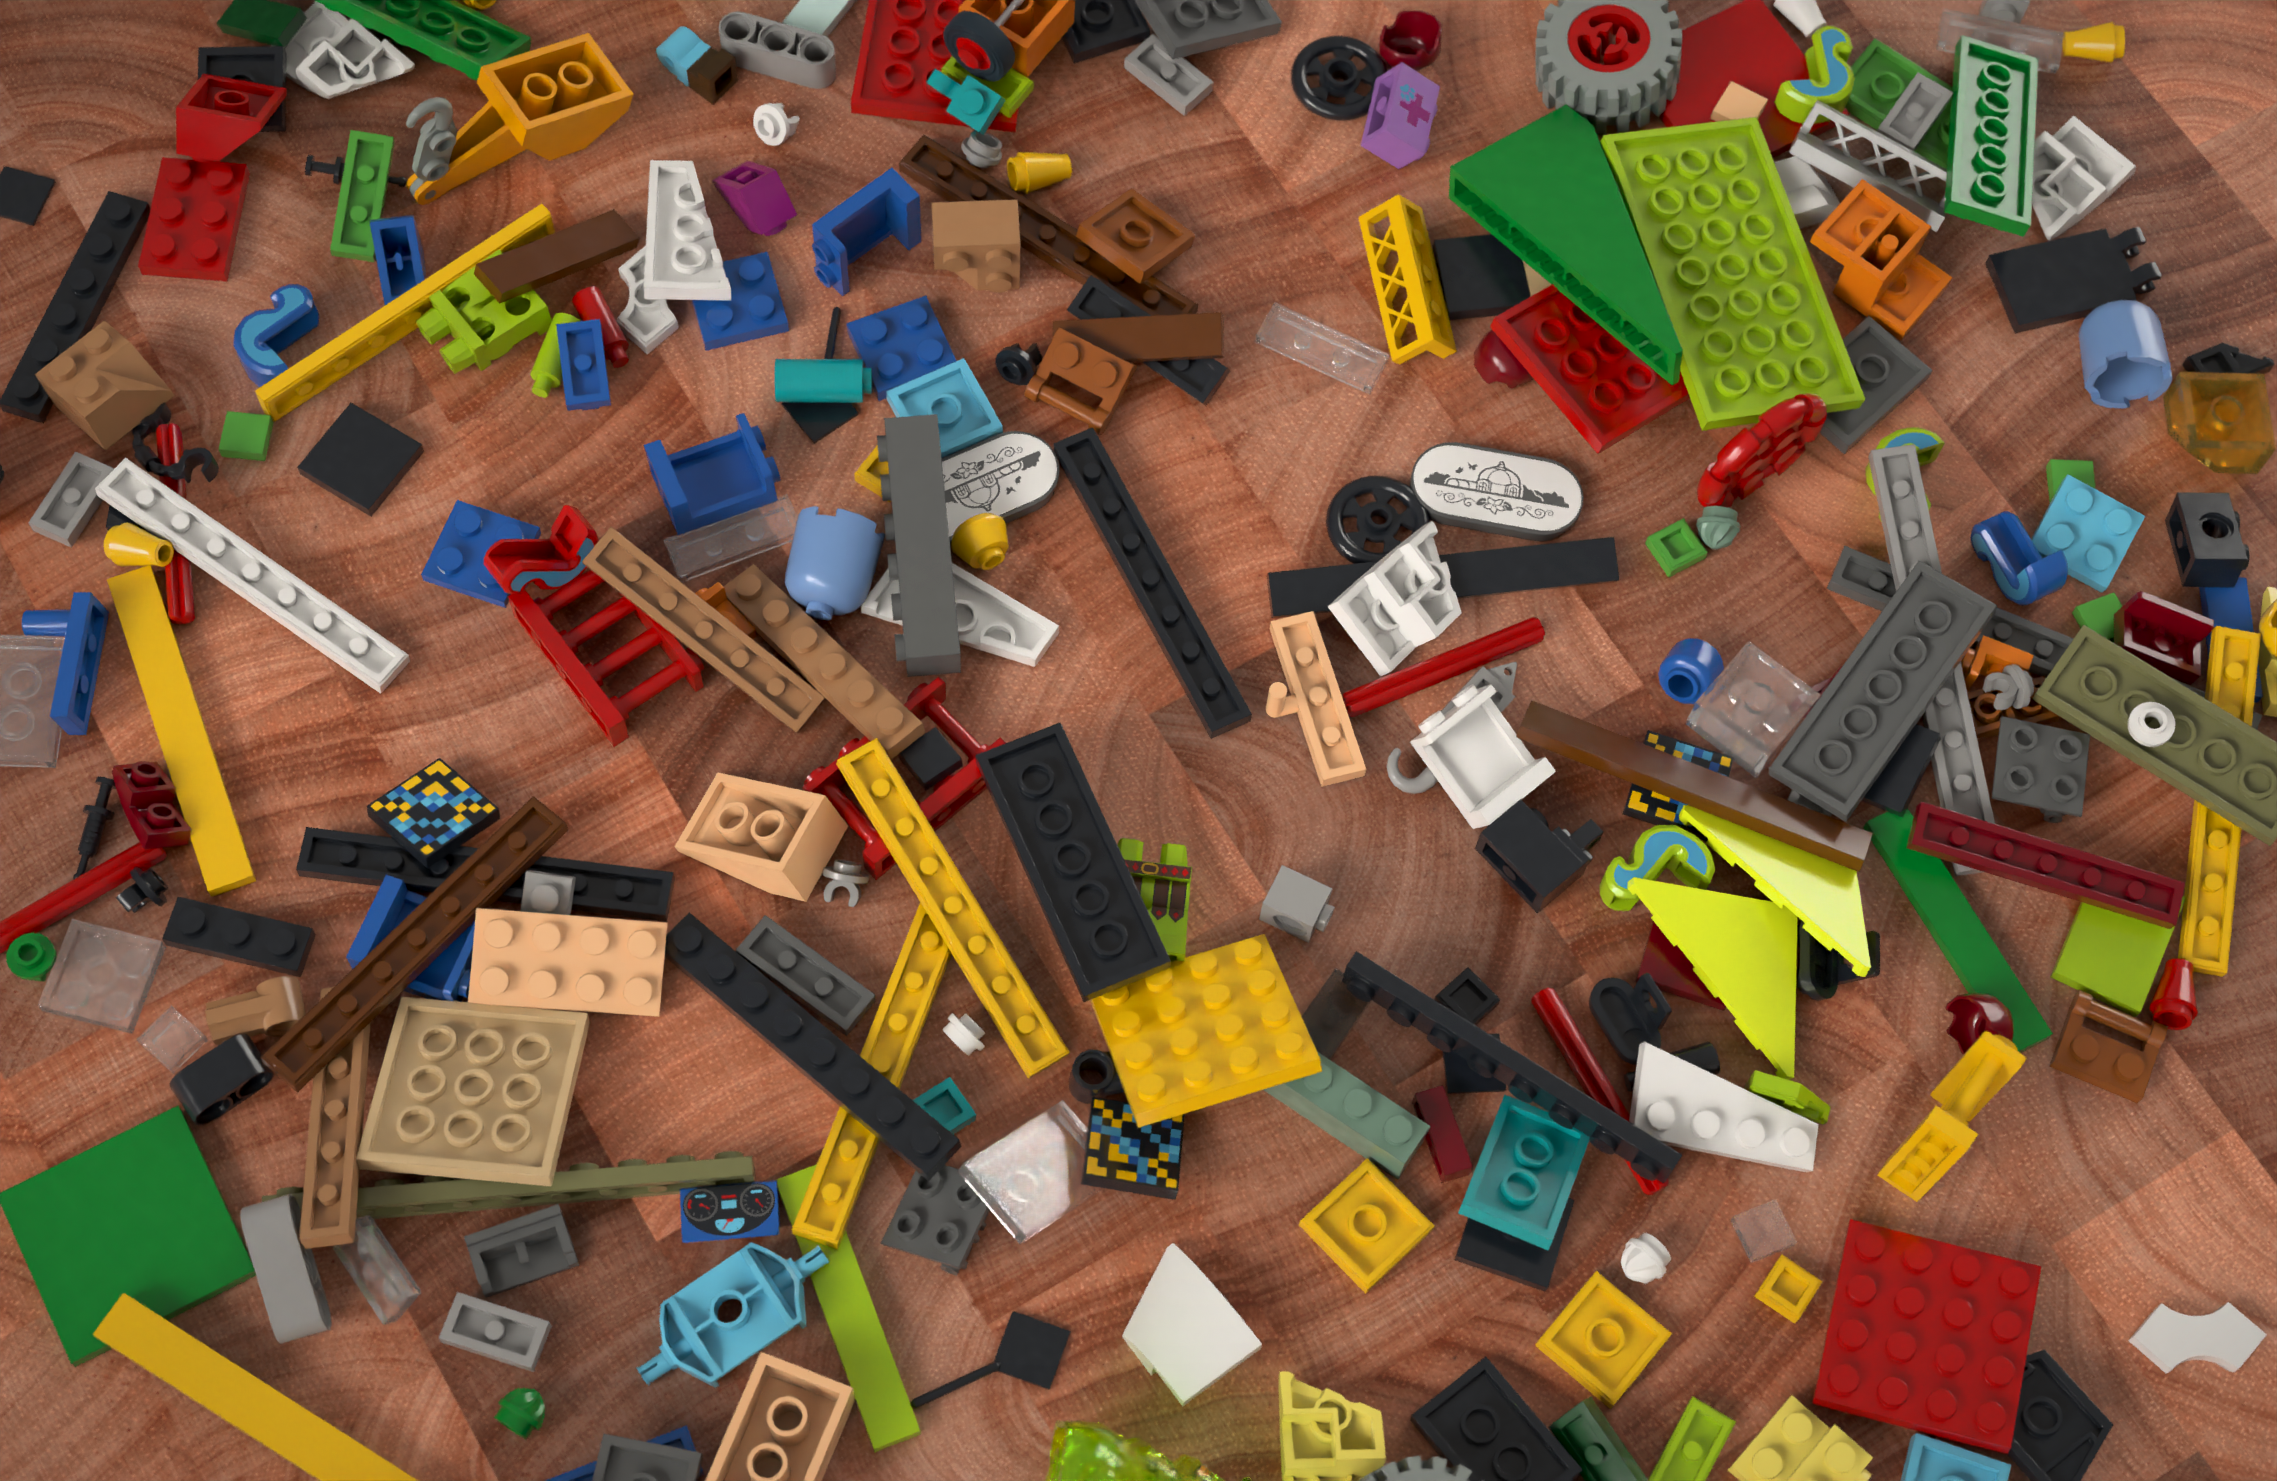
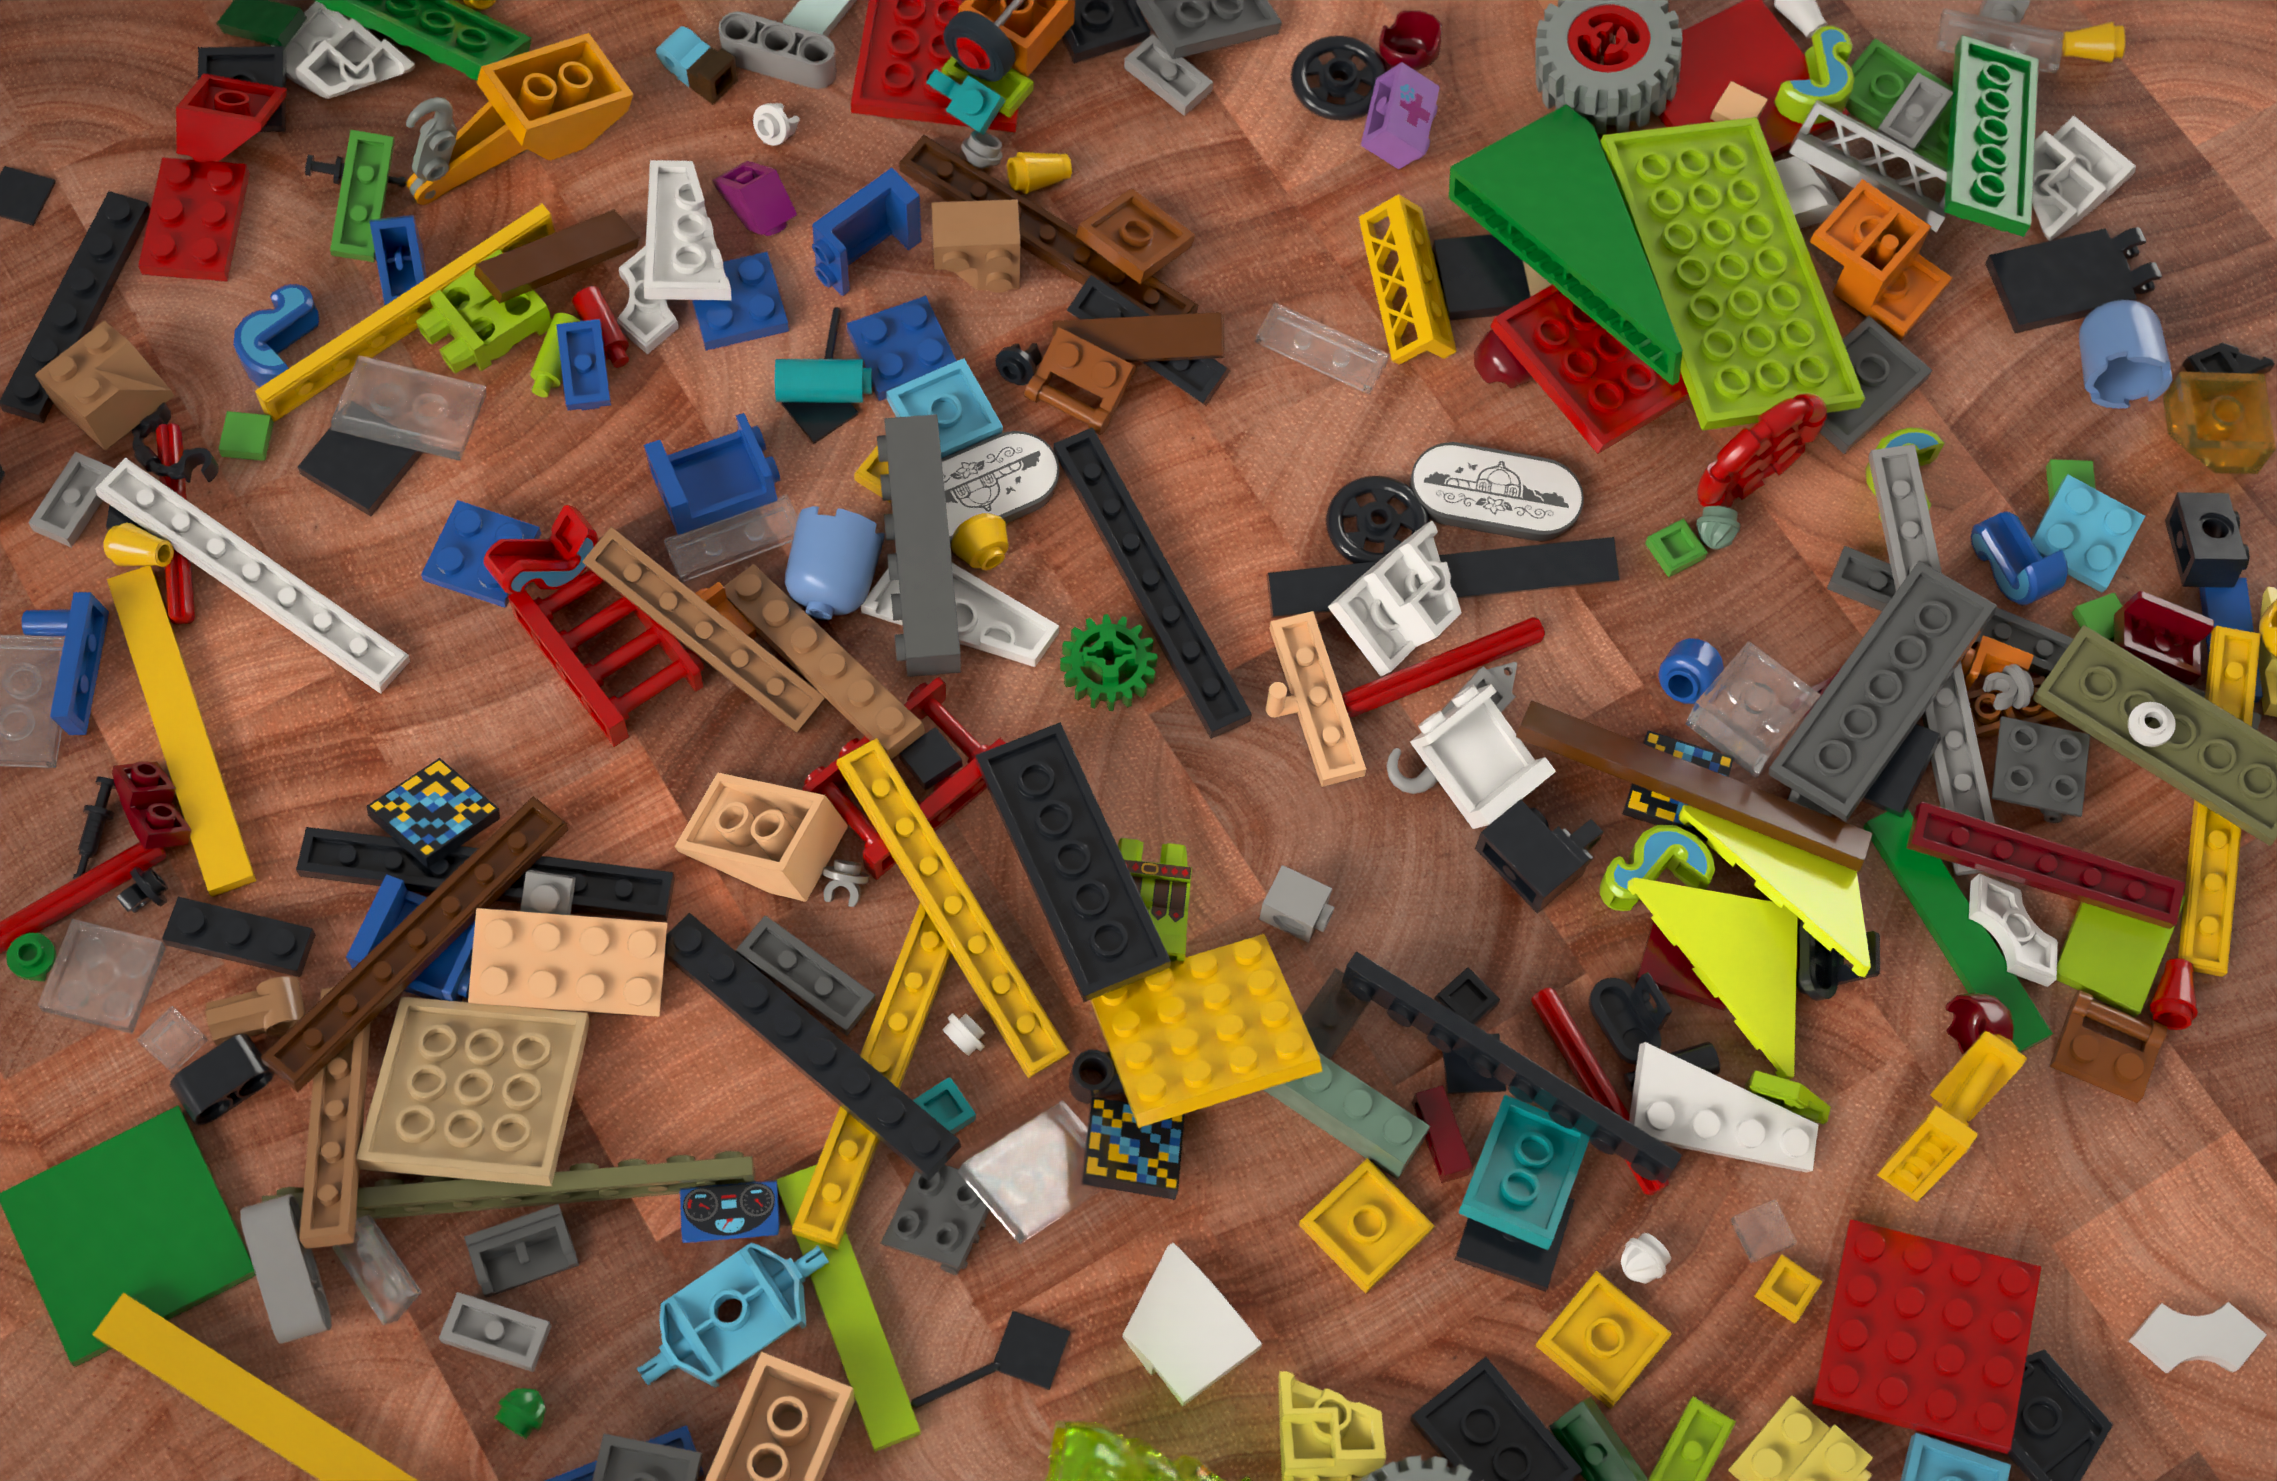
none -> clear tile [331,355,486,461]
none -> green gear [1060,614,1158,711]
none -> white tile [1969,874,2058,987]

